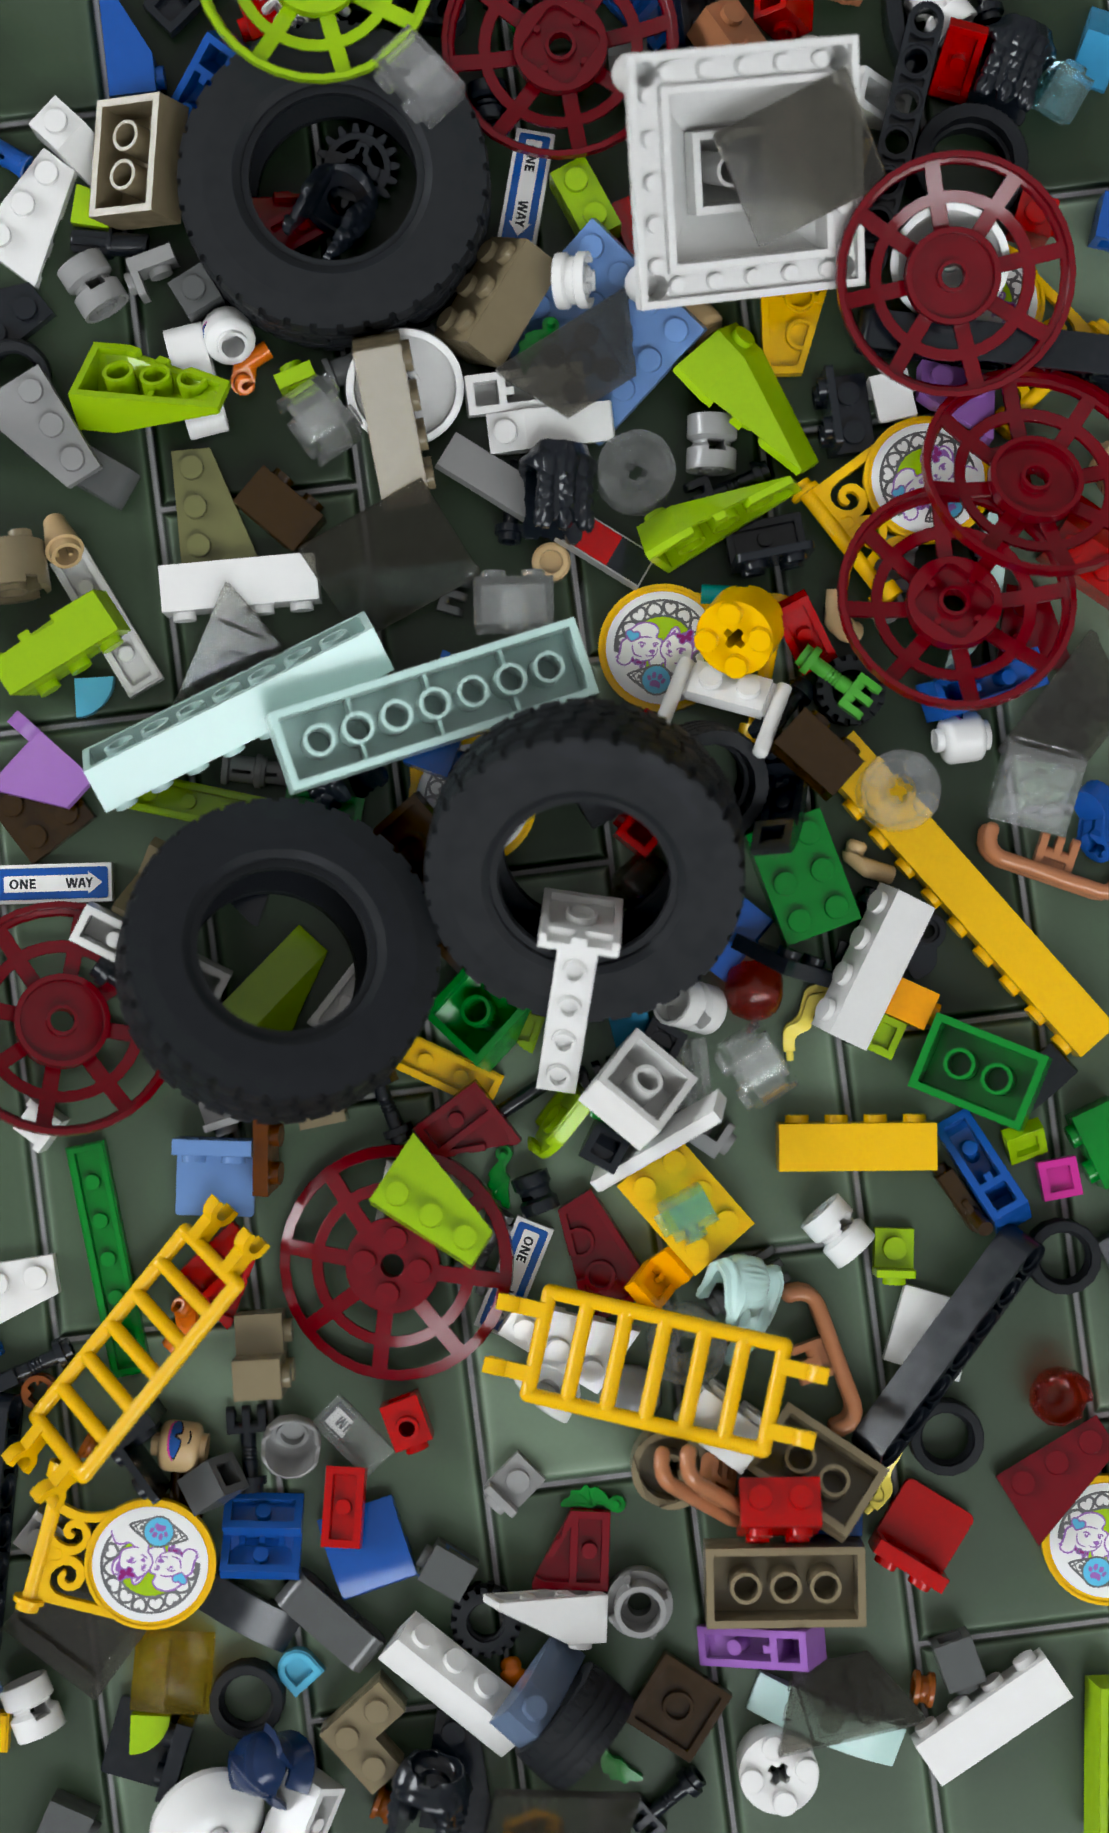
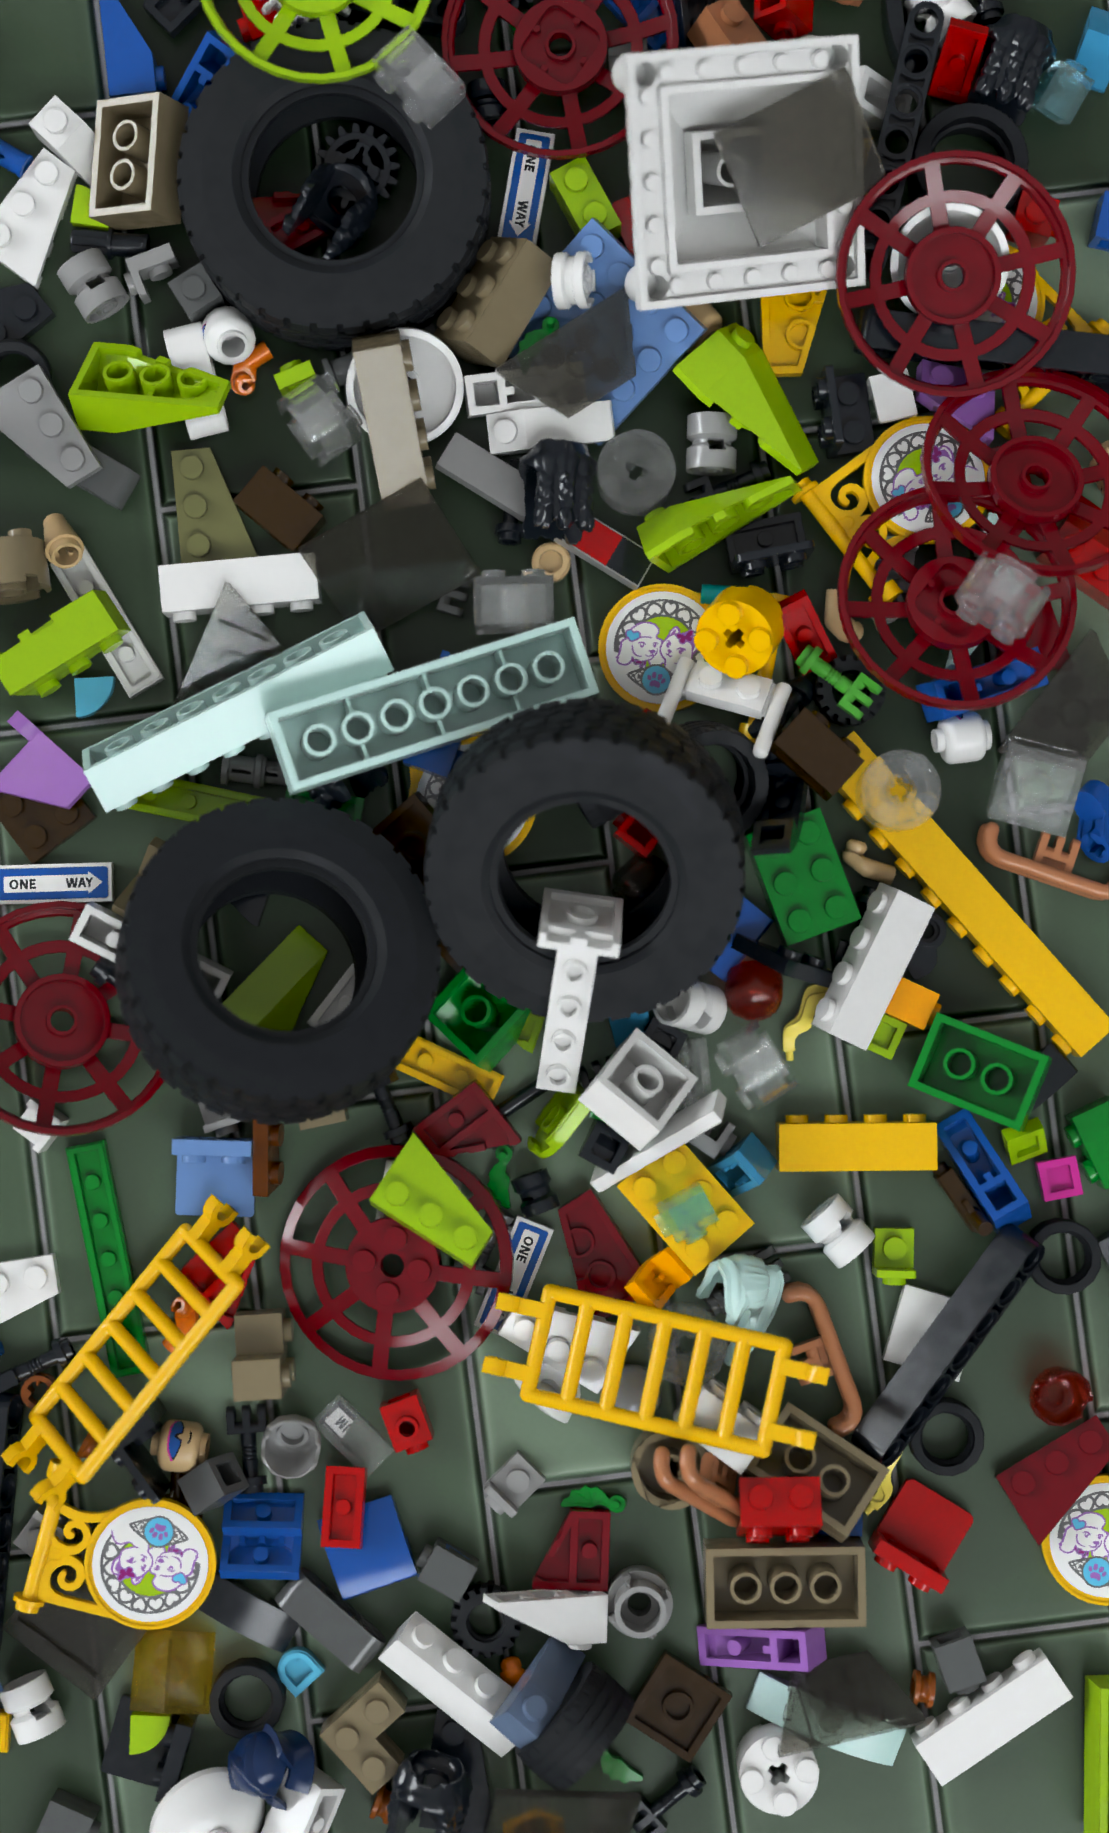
none -> dark azure slope [707,1132,777,1198]
none -> clear brick [955,551,1051,645]

